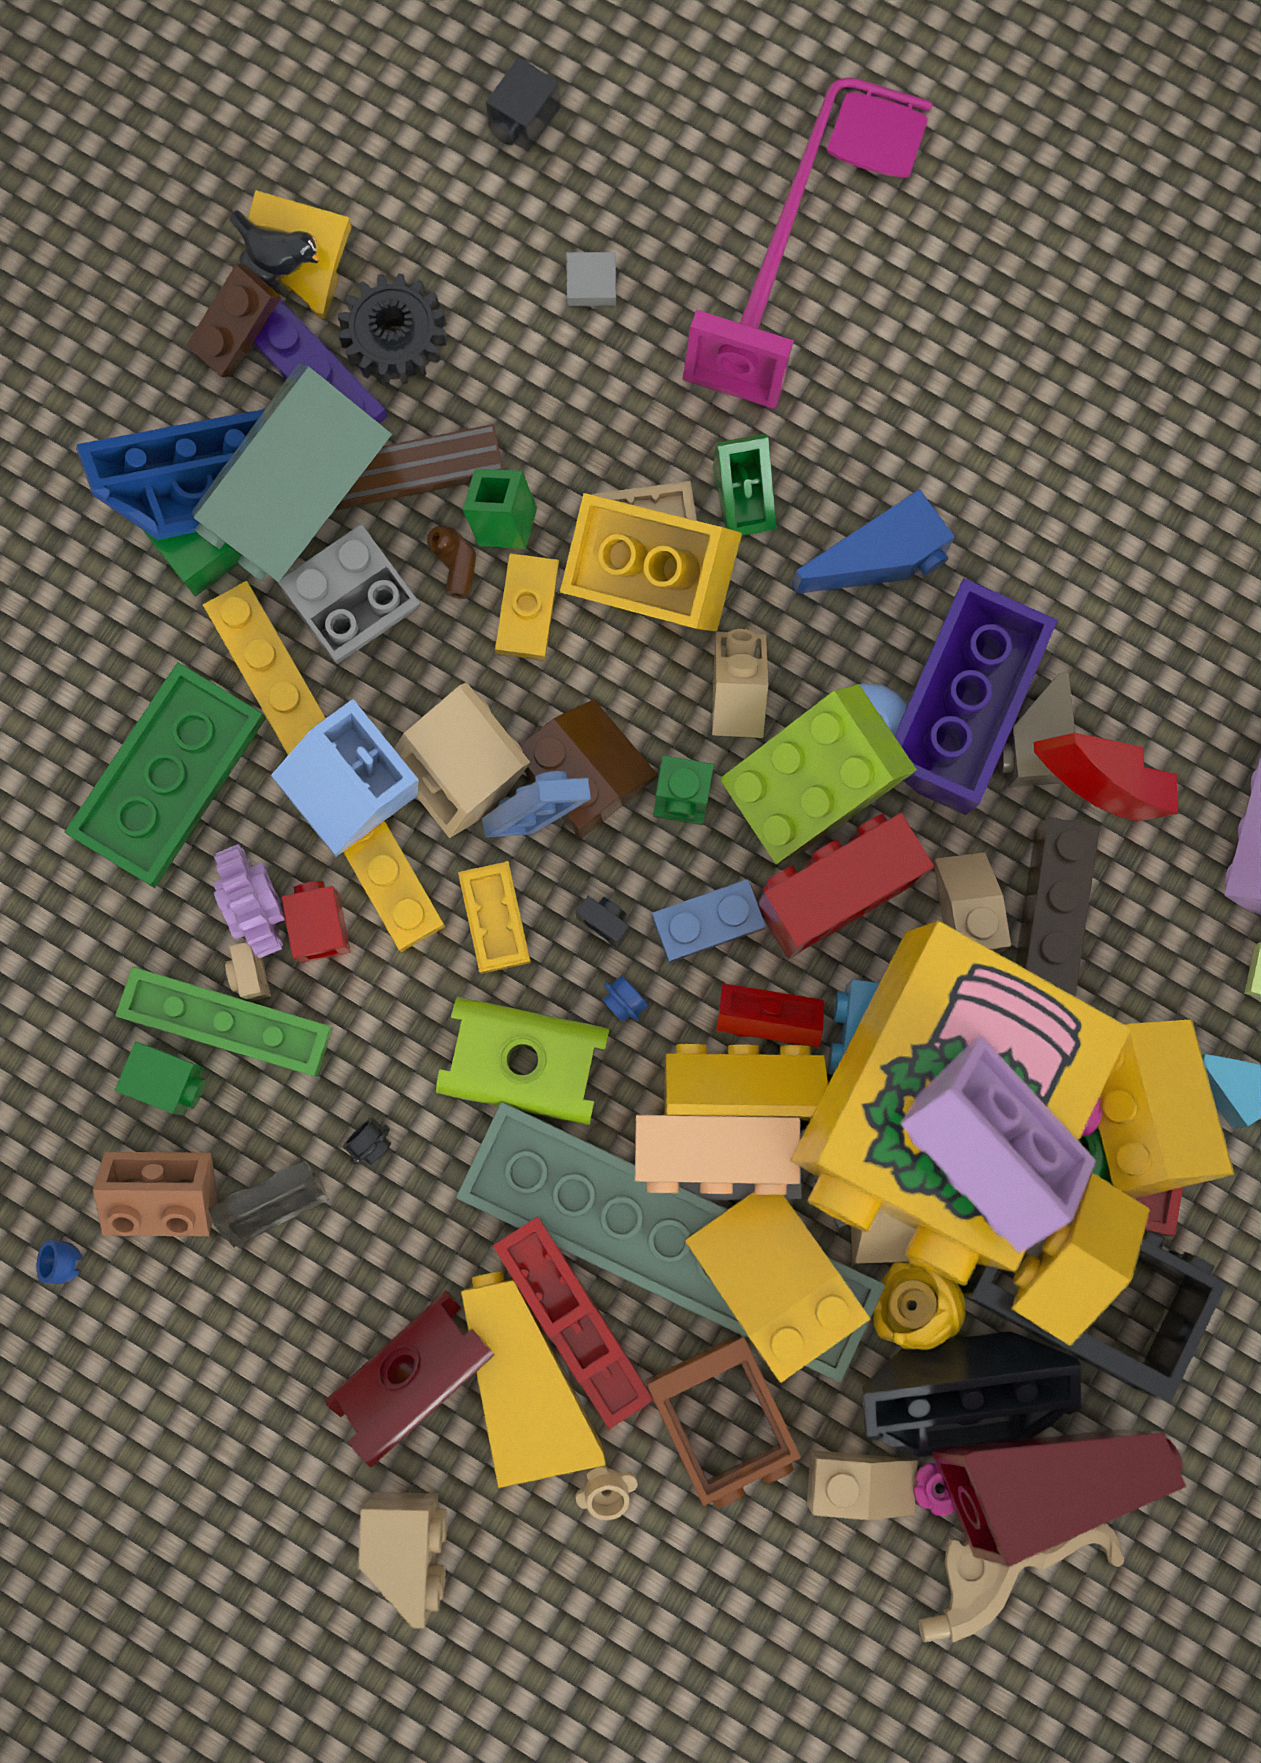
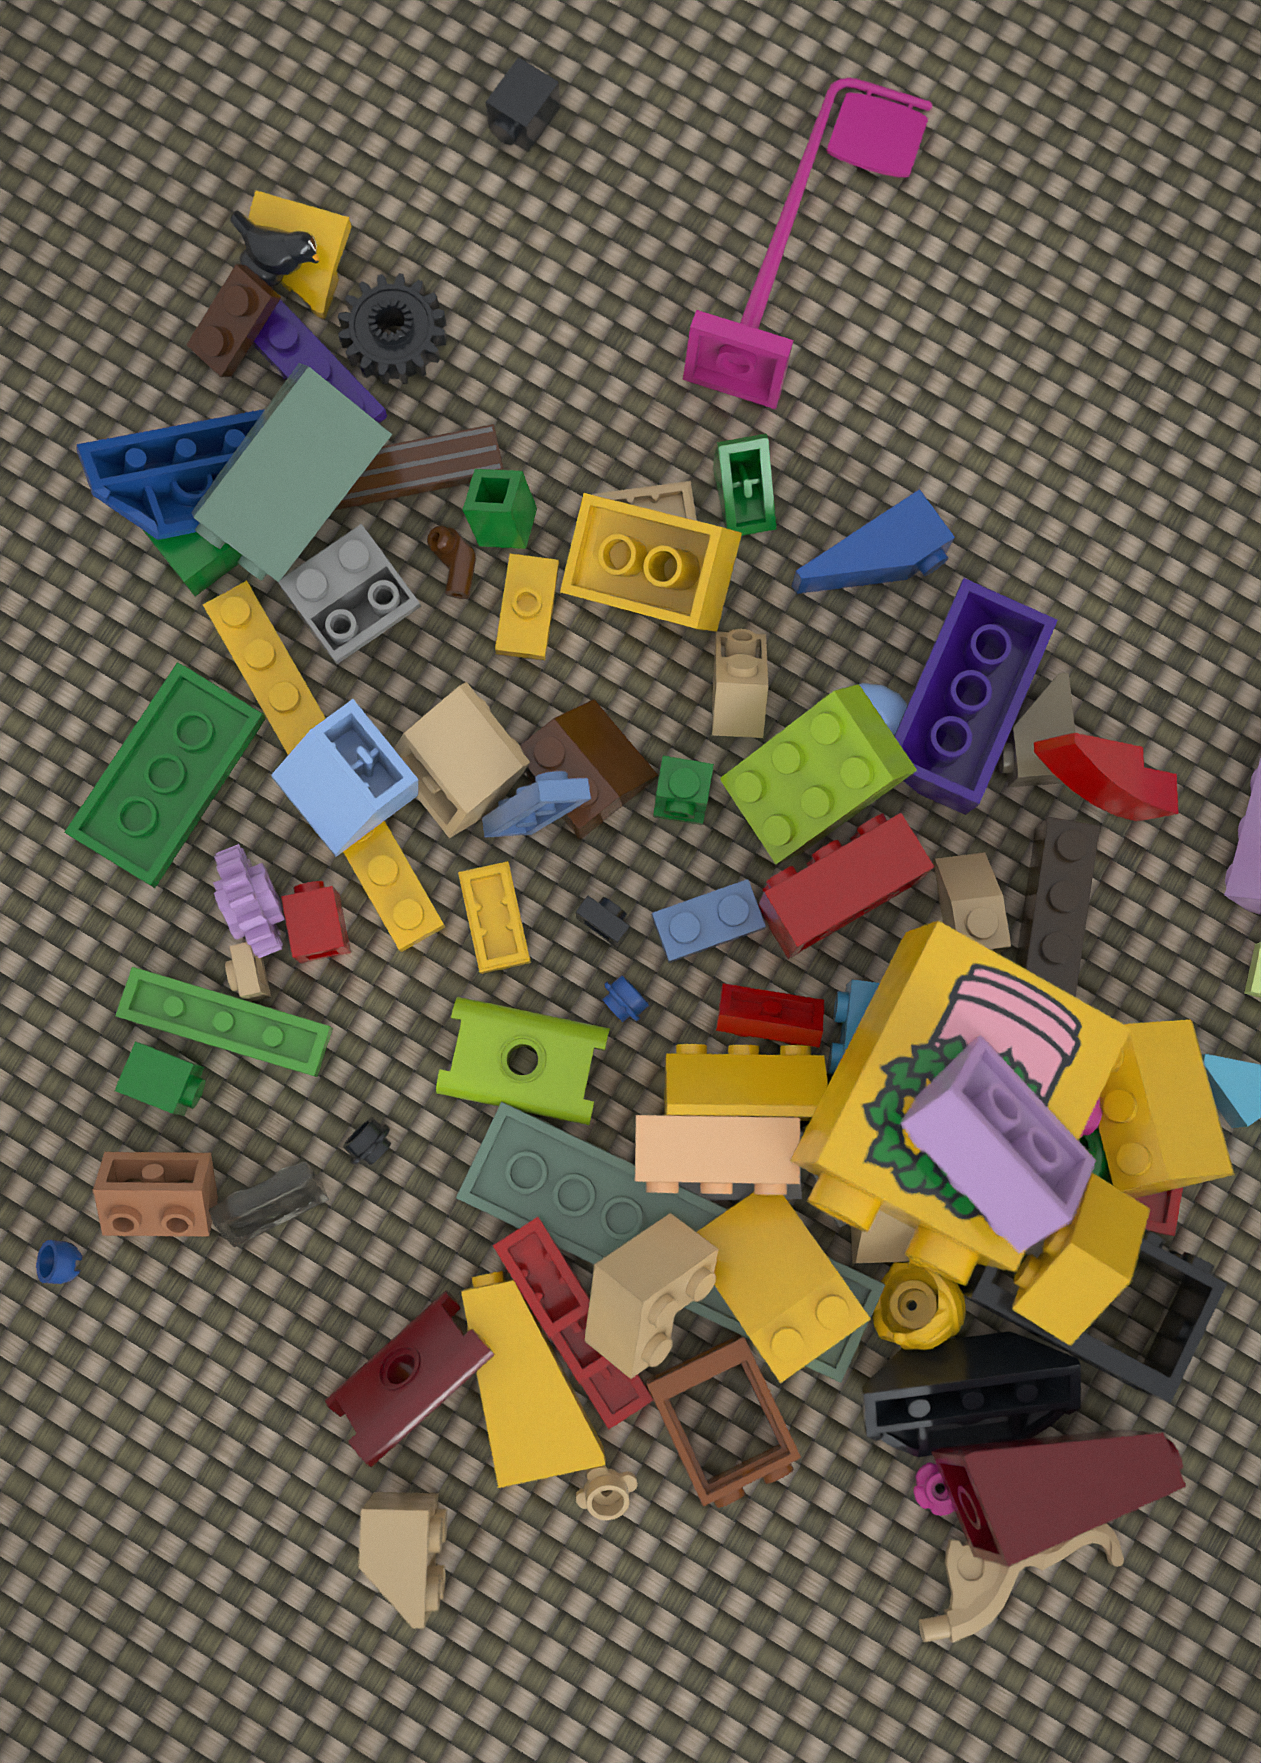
light grey tile [567,252,616,306] -> none
tan slope [807,1450,918,1520] -> none
none -> tan brick [585,1213,718,1379]

